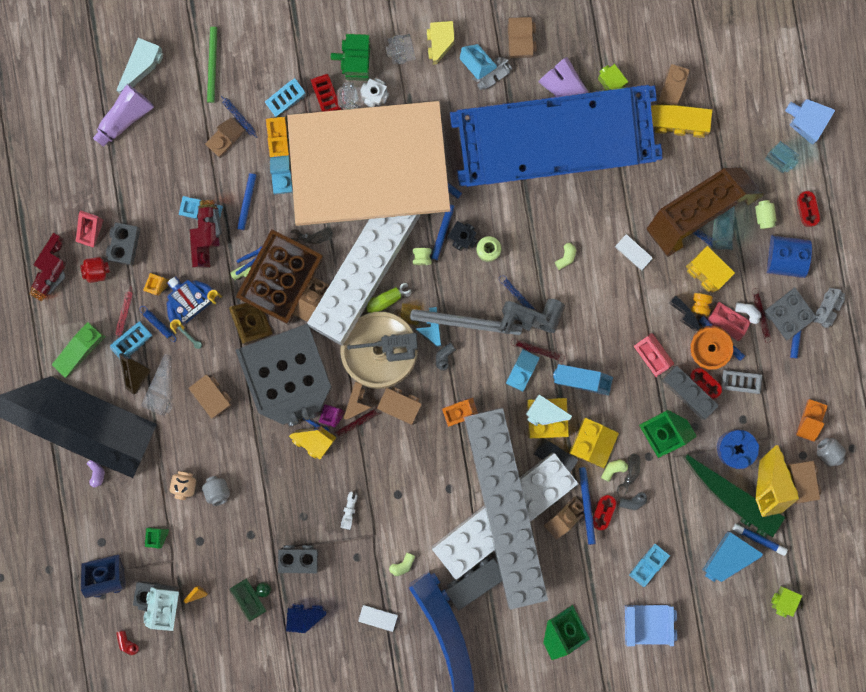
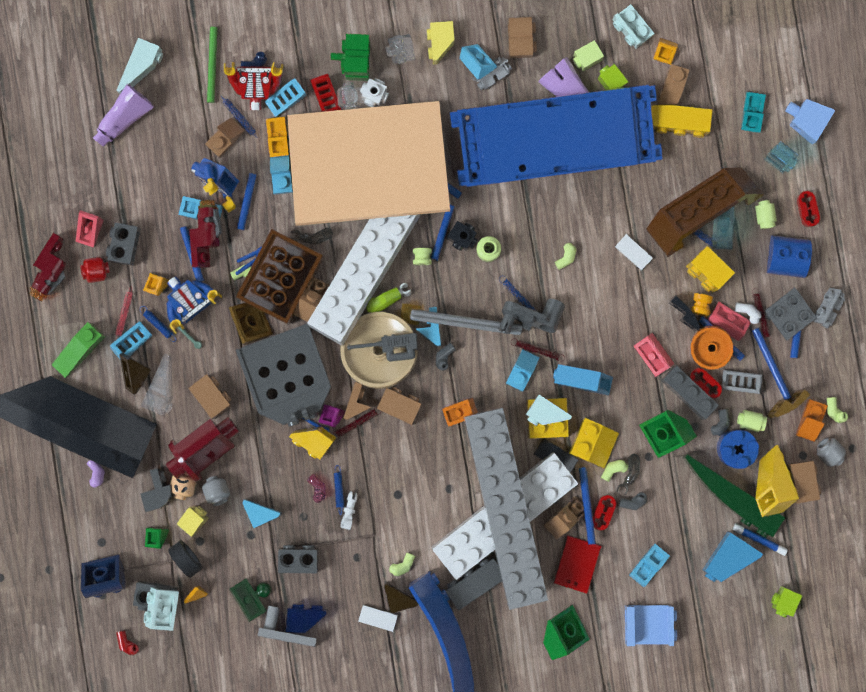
none -> dark grey brick [140,468,173,512]
none -> dark red piece [166,417,240,482]
none -> black tyre [168,540,203,578]
none -> light yellow slope [177,506,209,537]
none -> blue bar [180,226,204,282]
none -> blue torso [191,158,239,213]
none -> torso [224,62,284,110]
none -> dark blue arm [241,52,267,67]
none -> medium azure slope [242,499,282,528]
none -> light grey piece [258,606,317,647]
none -> clear pink arm [307,474,326,503]
none -> blue piece [333,465,344,515]
none -> dark brown slope [384,582,418,613]
none -> red container [554,535,602,594]
none -> yellowish green brick [573,40,604,72]
none -> light aqua bracket [613,4,655,49]
none -> light orange slope [653,38,678,65]
none -> dark grey arm [711,409,730,436]
none -> yellowish green brick [737,410,767,432]
none -> teal slope [741,92,766,133]
none -> blue bar [752,328,791,400]
none -> pearl gold slope [767,389,811,418]
none -> yellowish green arm [827,397,848,423]

